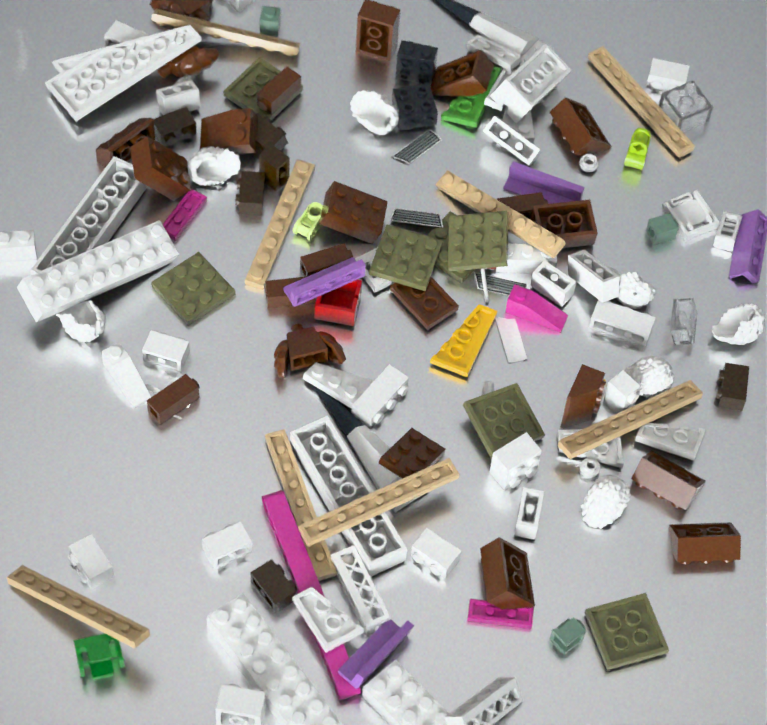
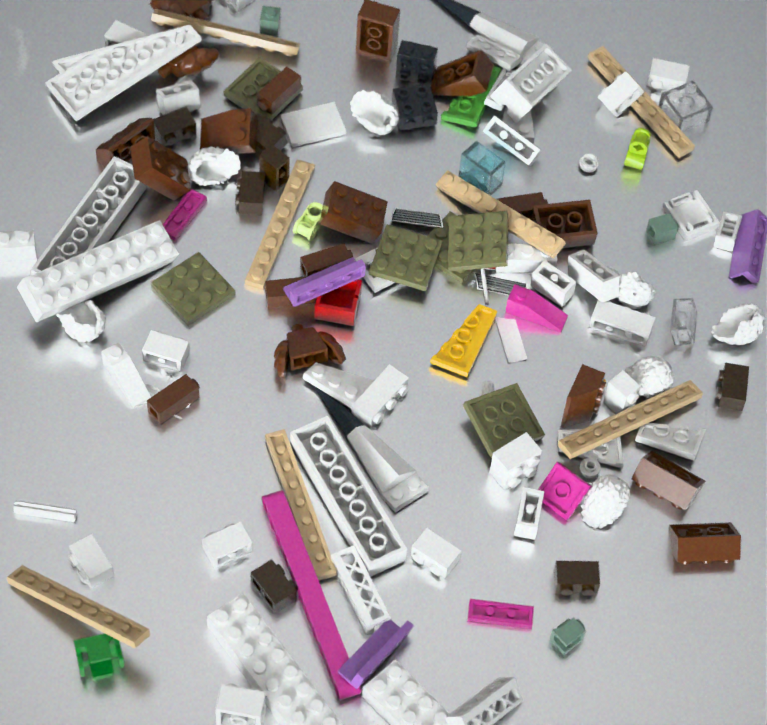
white wing [293,587,364,653] -> none
tan plate [298,458,460,547] -> none
reddish brown plate [379,428,446,479] -> none
reddish brown plate [390,277,459,330] -> none
sticker [391,129,441,164] -> none
reddish brown slope [480,537,535,609] -> none
medium lavender panel [503,162,585,204] -> none
reddish brown slope [550,97,612,157] -> none
olive plate [585,593,669,670] -> none
none -> white axle [14,501,77,522]
none -> white tile [280,102,346,147]
none -> clear light blue brick [458,141,506,196]
none -> dark pink tile [538,462,592,520]
none -> dark brown brick [554,561,600,596]
none -> white brick [598,71,644,118]

